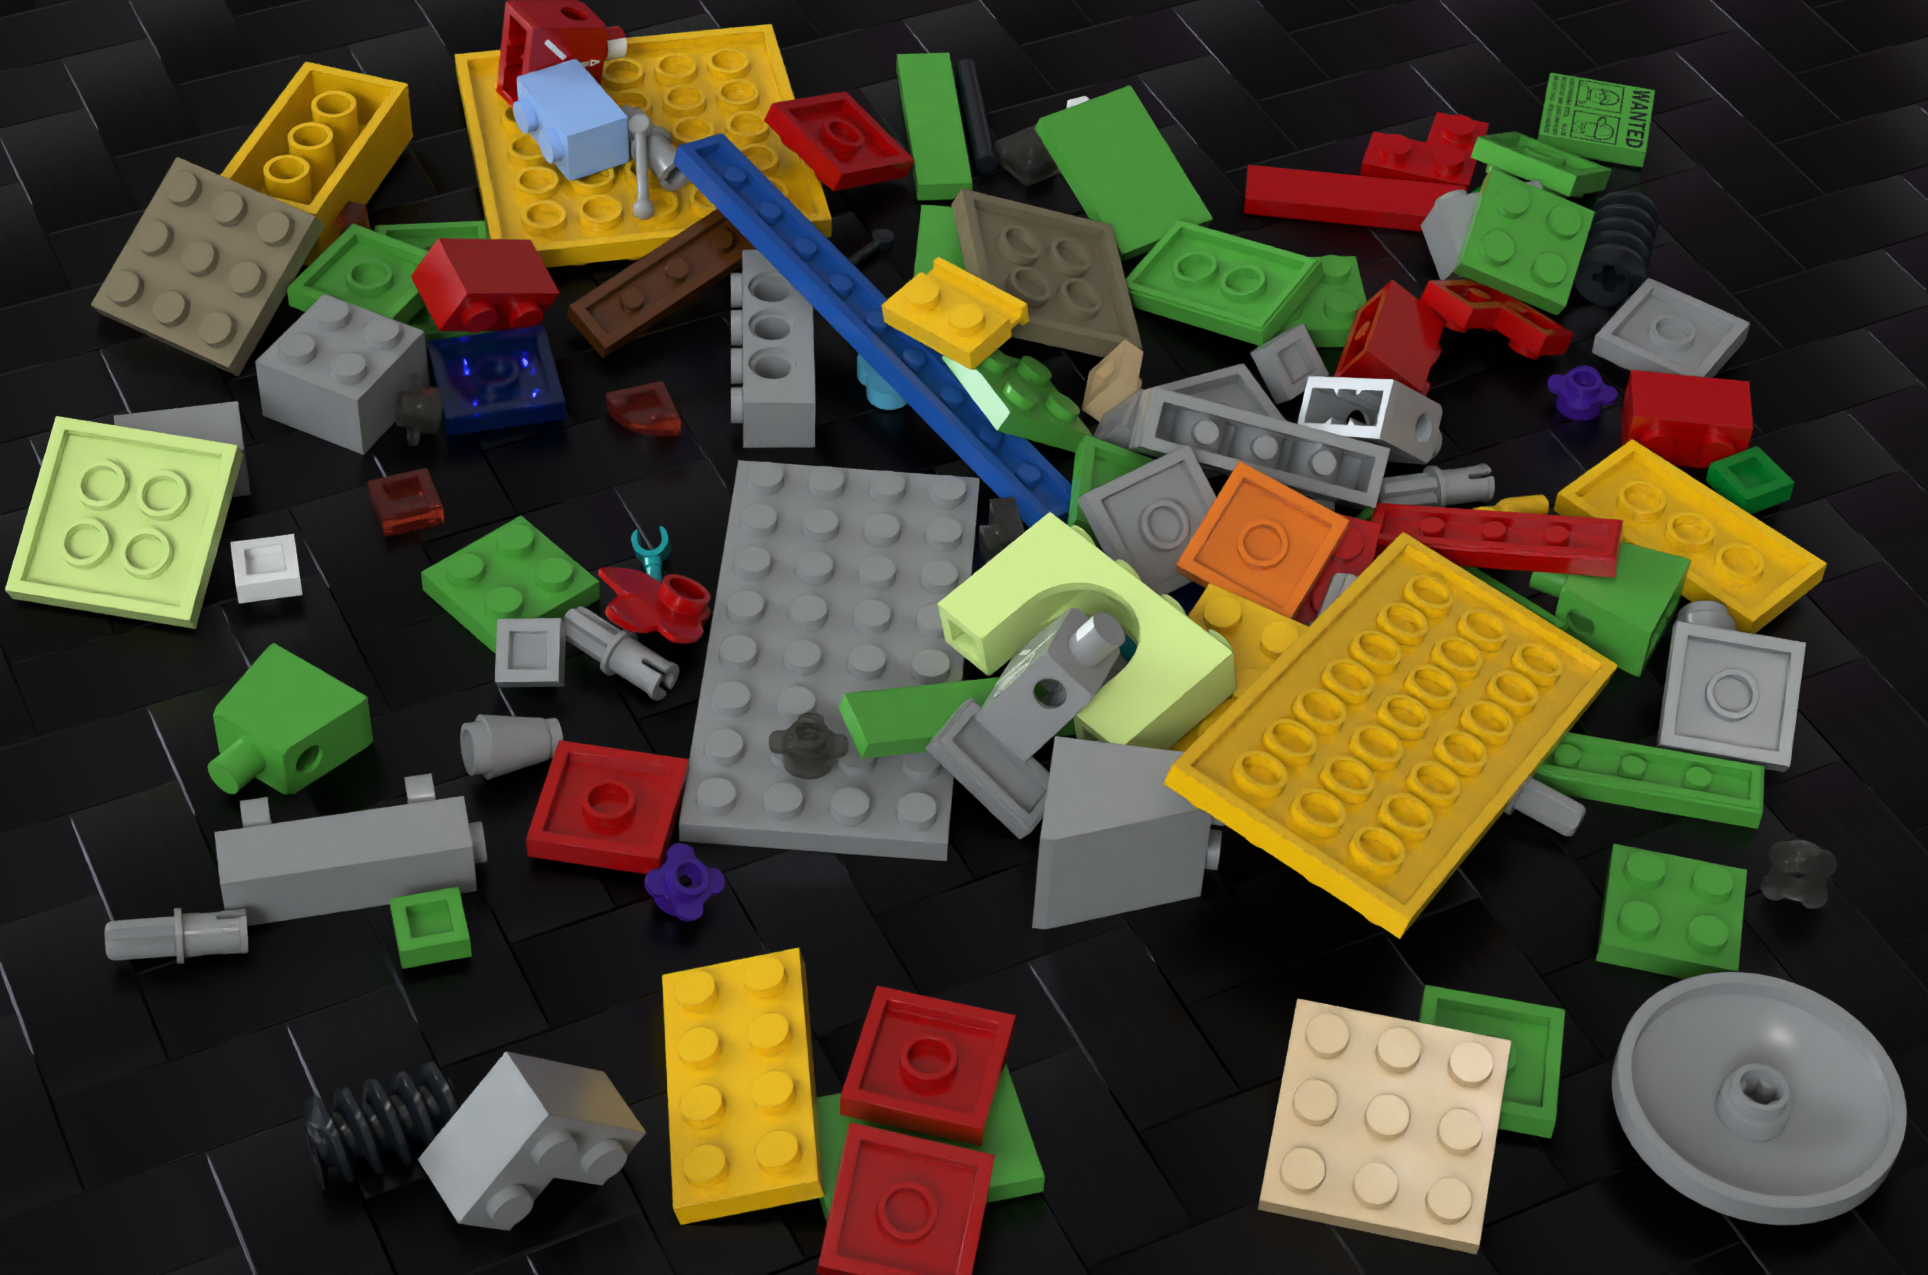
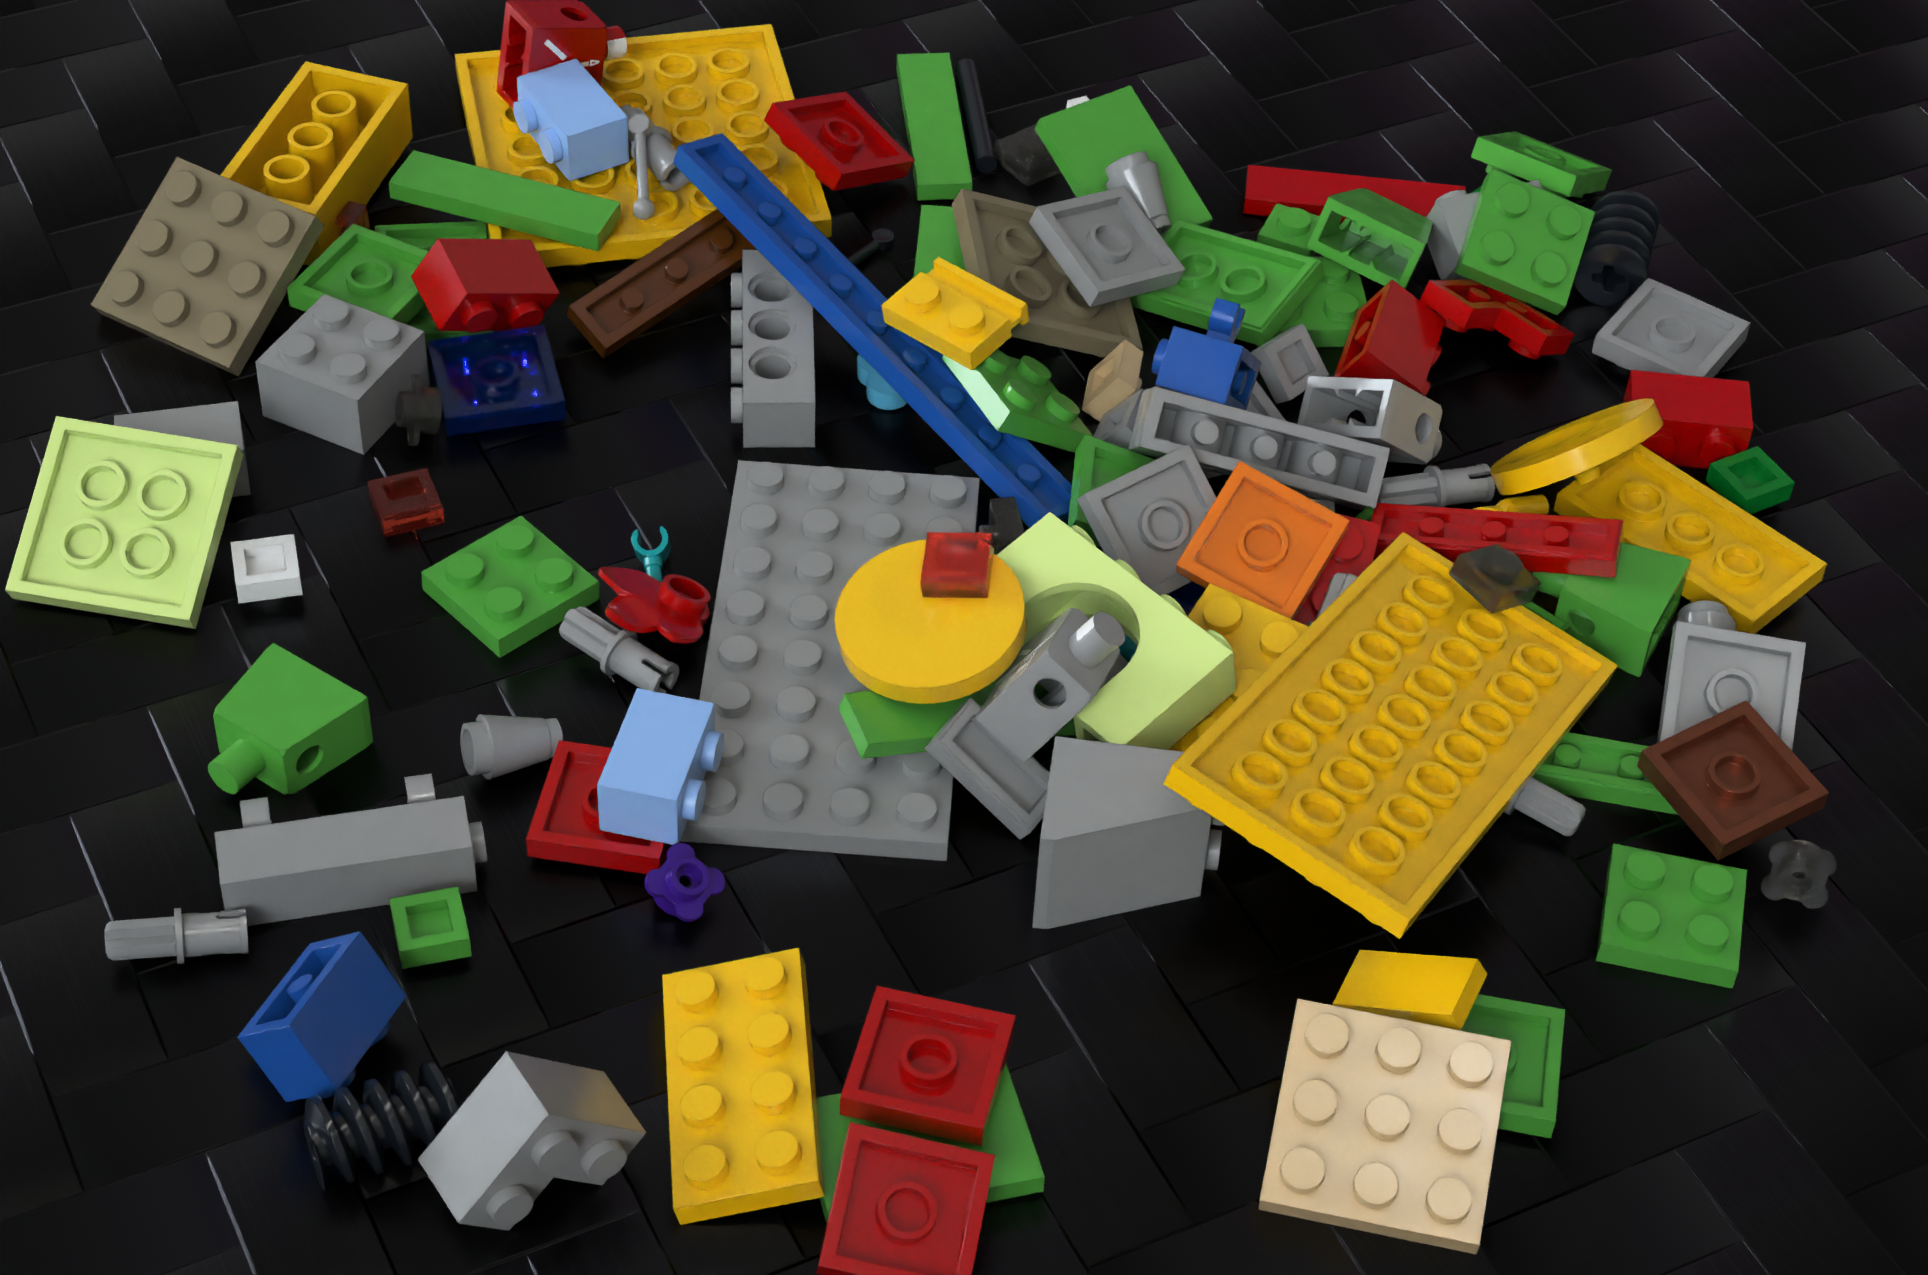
light grey plate [495,618,566,687] -> none
clear red tile [606,381,681,436] -> none
clear smoke plate [769,712,849,779] -> none
red plate [1360,112,1489,194] -> none
bright green tile [1538,73,1655,167] -> none
dark purple plate [1547,365,1617,420] -> none
light grey dish [1612,972,1907,1225] -> none
none -> blue brick [238,931,407,1102]
none -> bright green tile [389,150,621,251]
none -> light blue brick [597,688,724,845]
none -> yellow piece [835,538,1027,704]
none -> clear red tile [920,532,994,598]
none -> light grey plate [1029,186,1186,307]
none -> light grey cone [1105,151,1172,234]
none -> blue brick [1152,298,1261,410]
none -> bright green plate [1257,203,1320,257]
none -> bright green torso [1306,188,1433,289]
none -> yellow tile [1333,950,1488,1030]
none -> clear smoke plate [1449,544,1541,614]
none -> yellow piece [1490,398,1664,495]
none -> copper plate [1637,700,1829,860]

